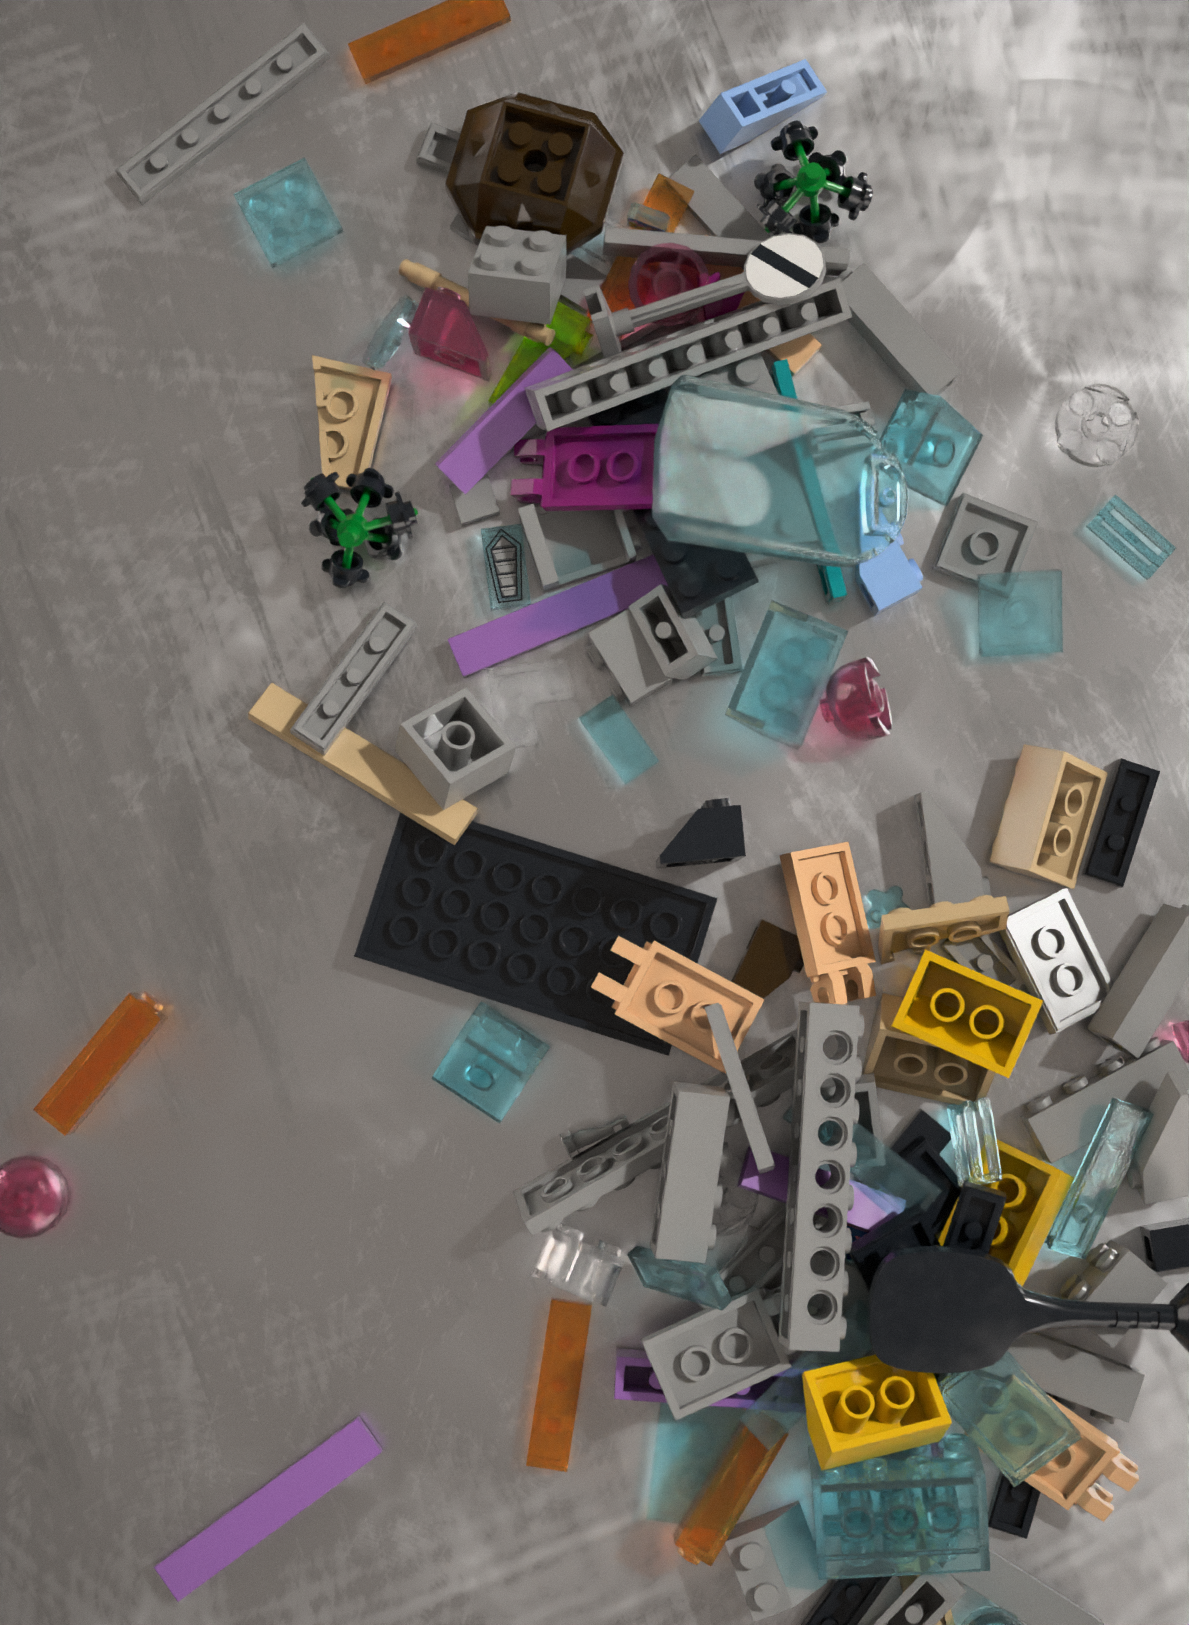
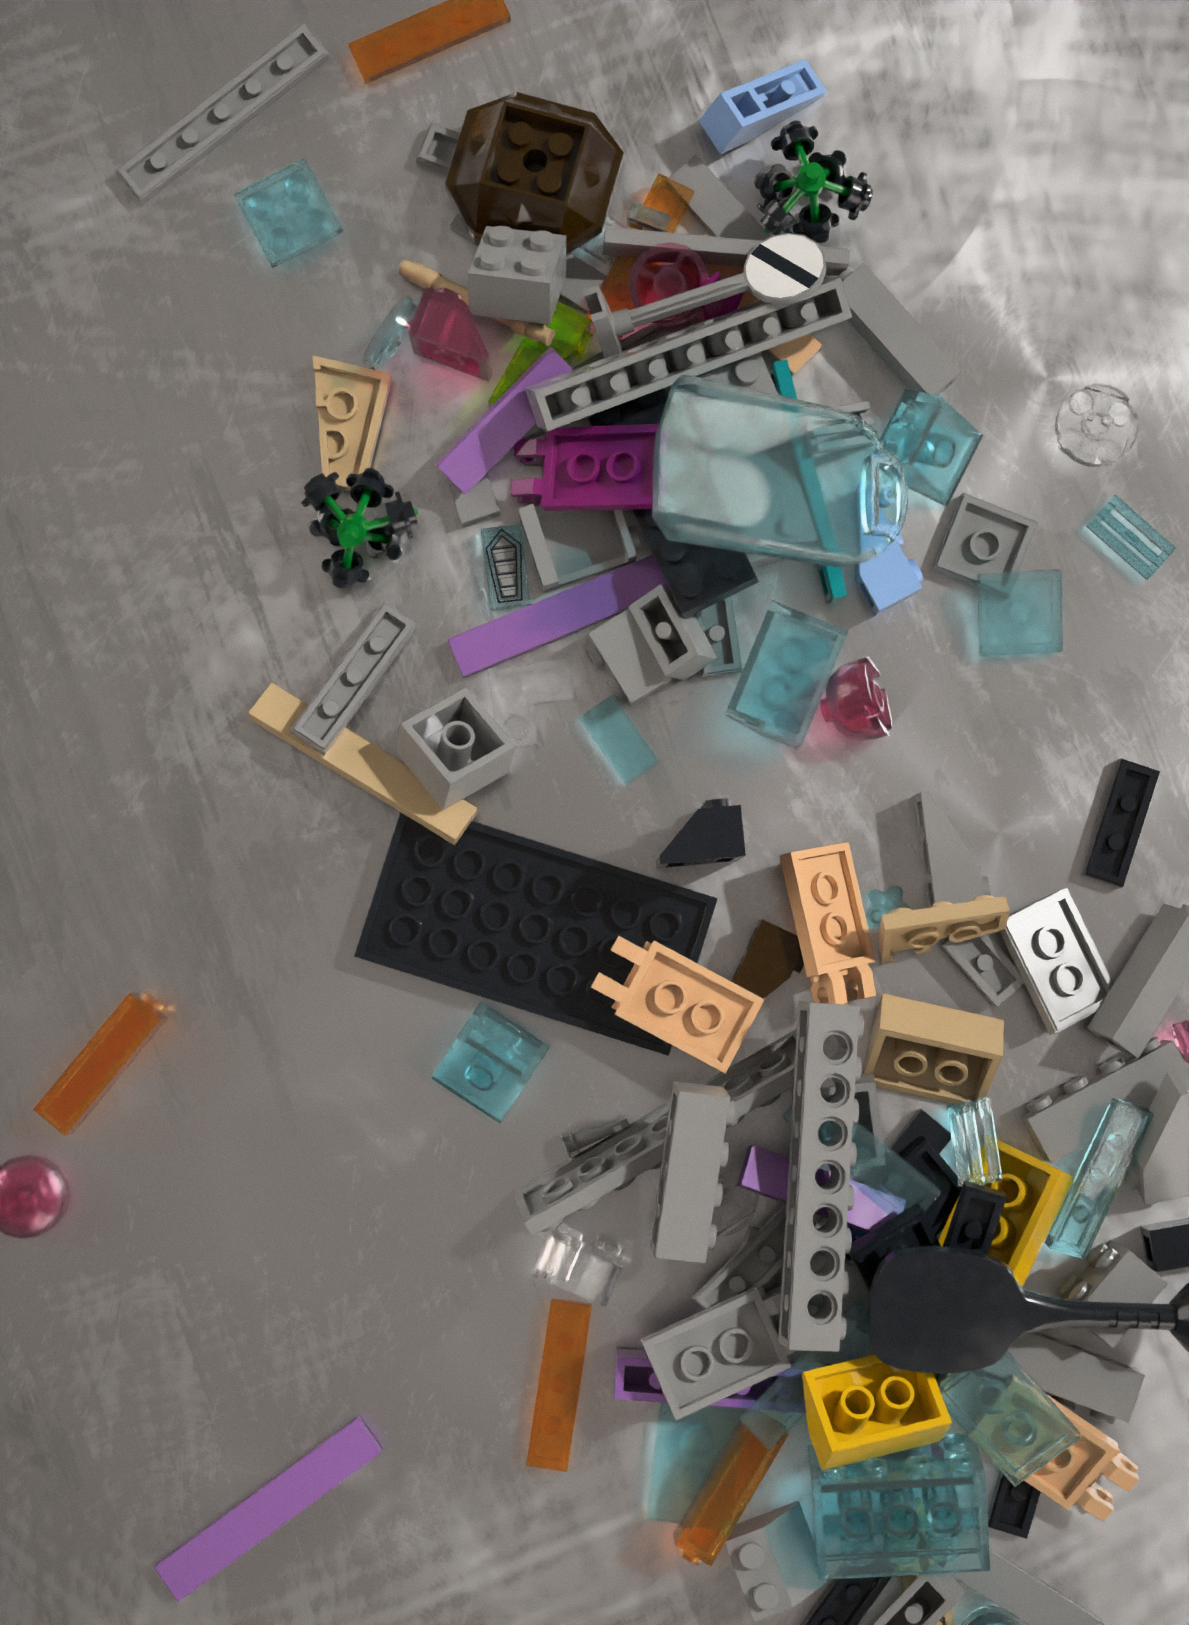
clear light blue tile [627,1246,732,1311] -> none
light grey tile [704,1002,775,1174] -> none
yellow slope [892,949,1043,1078] -> none
tan slope [989,744,1108,889] -> none

